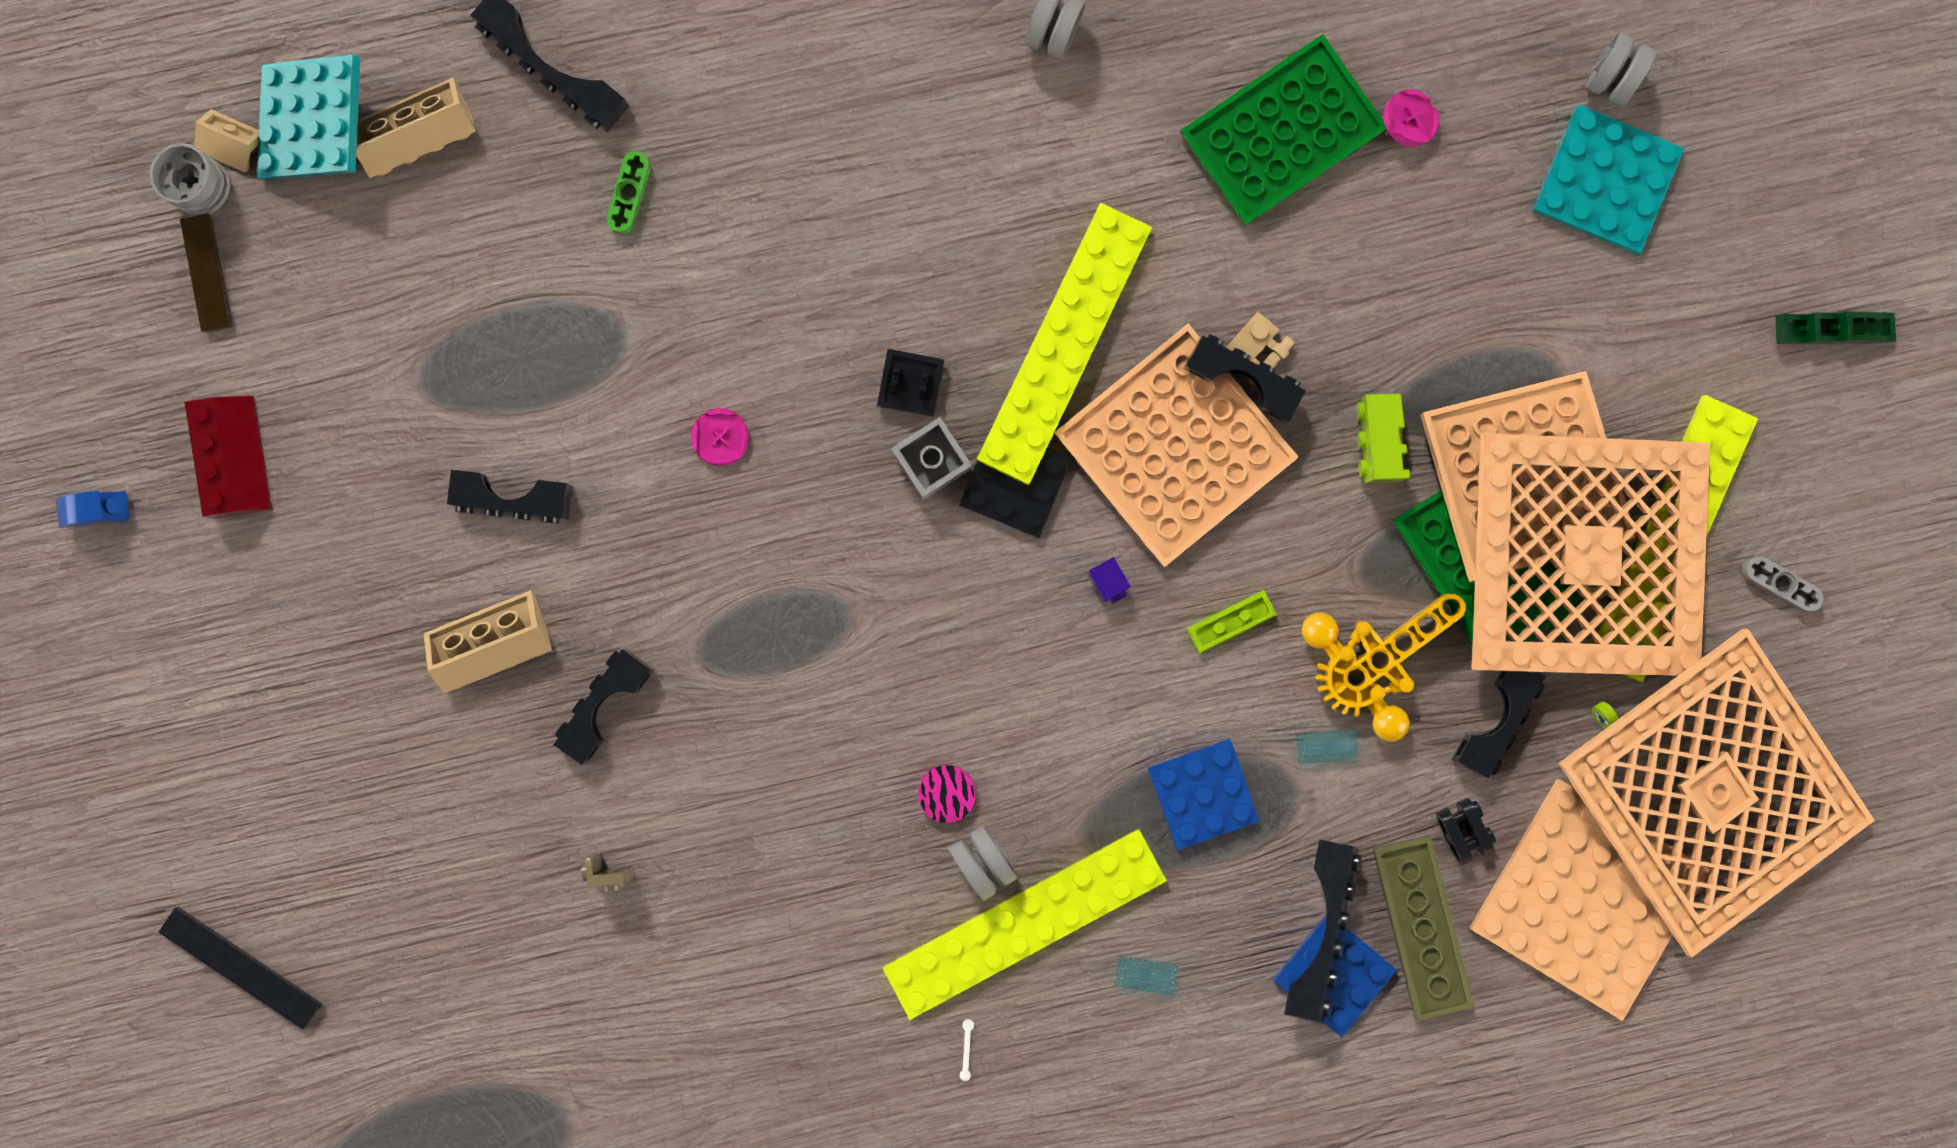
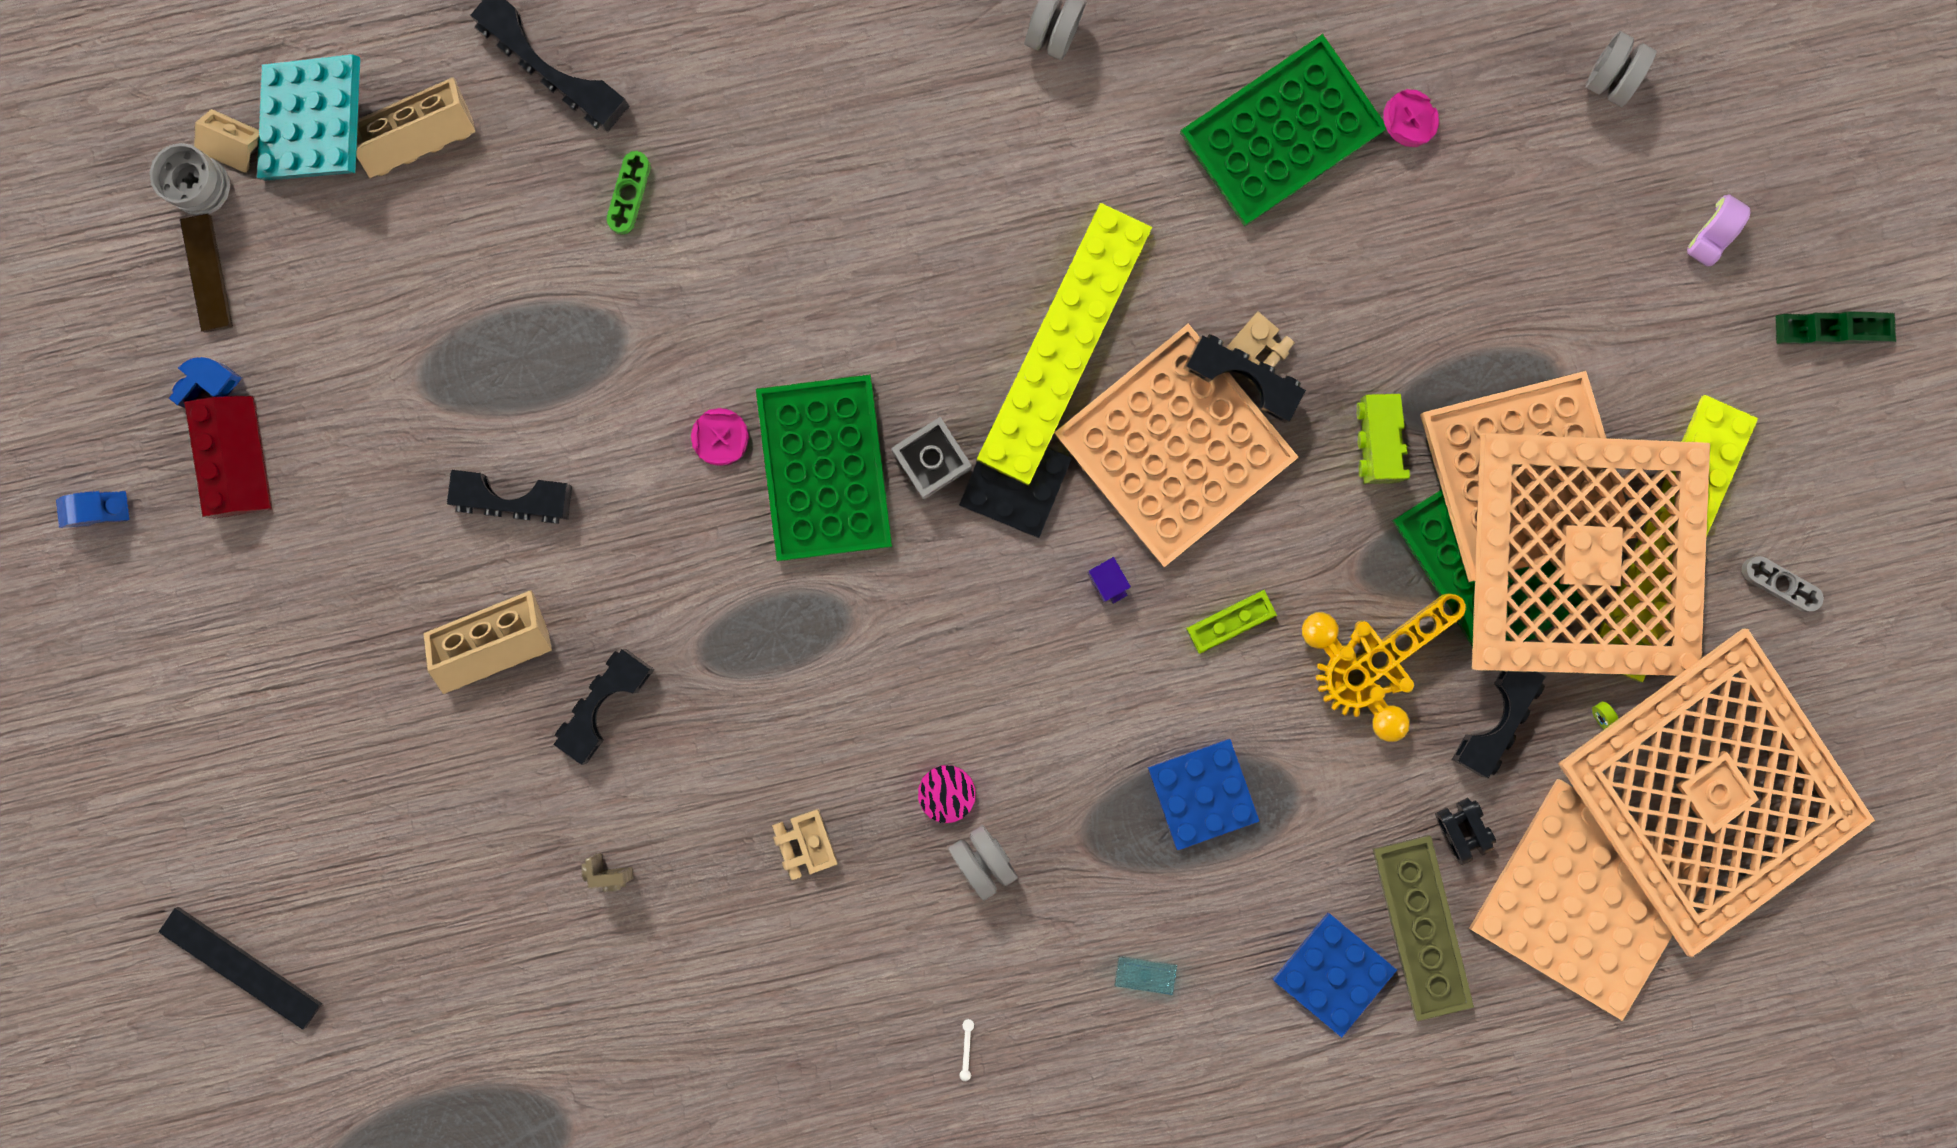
black plate [877,349,945,417] -> none
neon yellow plate [882,829,1167,1020] -> none
black arch [1284,839,1362,1024] -> none
clear light blue plate [1296,729,1358,764] -> none
teal plate [1532,104,1684,255] -> none
none -> blue brick [169,357,242,408]
none -> green plate [756,374,892,562]
none -> tan plate [772,808,838,880]
none -> lavender animal [1687,195,1750,267]

